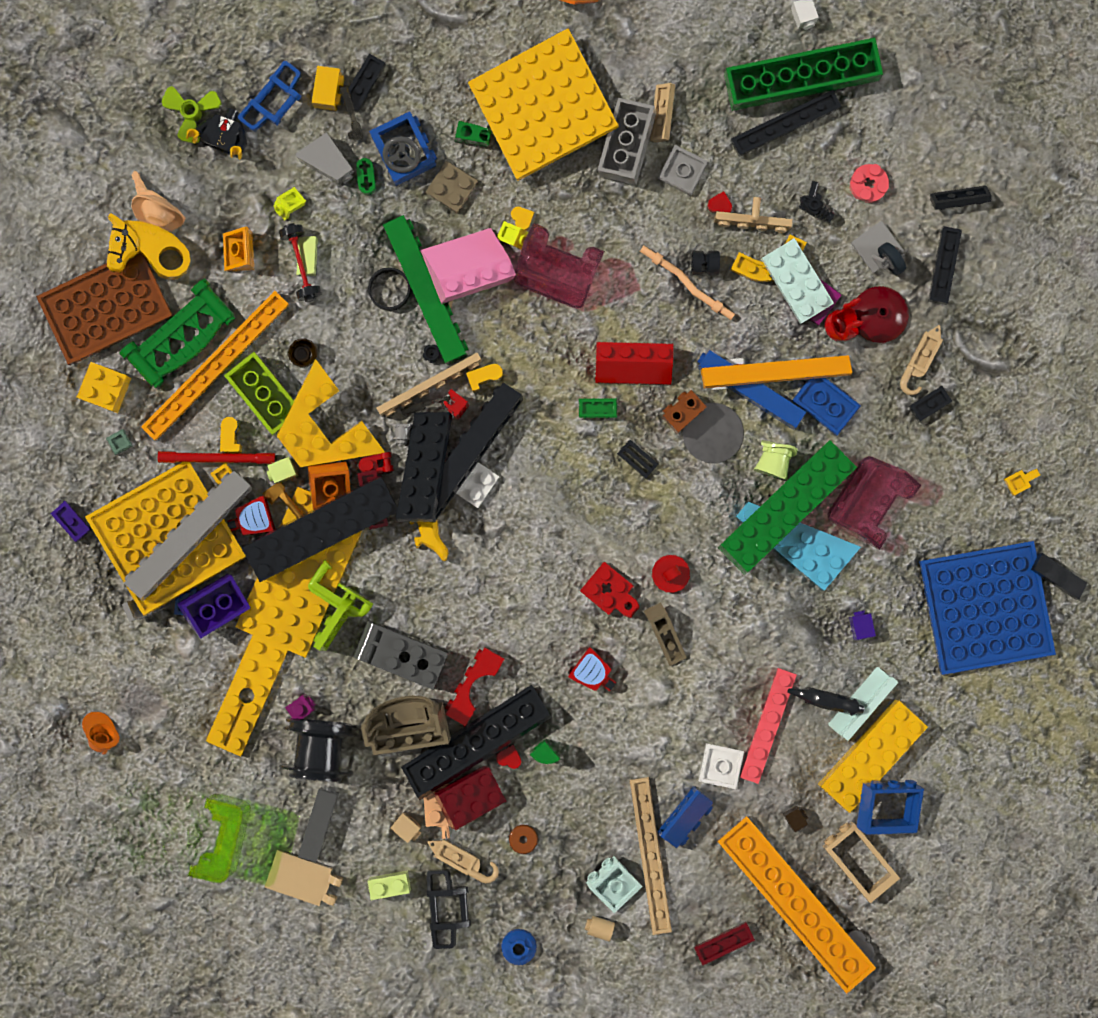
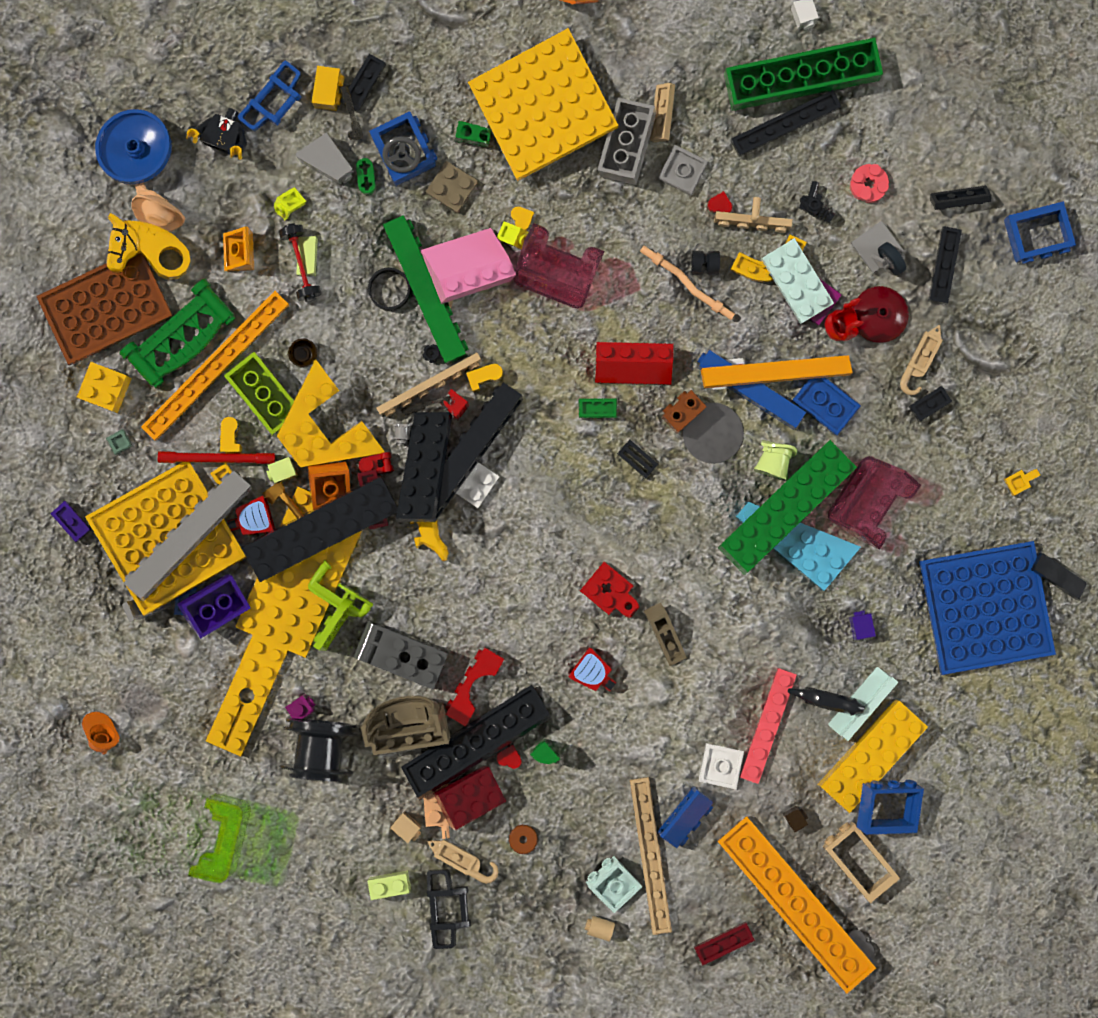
lime piece [162,86,221,144] -> none
tan tile [265,849,344,906] -> none
dark grey brick [298,785,339,862] -> none
blue piece [501,929,537,965] -> none
red tile [652,555,690,593] -> none
none -> blue dish [95,109,172,184]
none -> blue window [1004,201,1076,264]

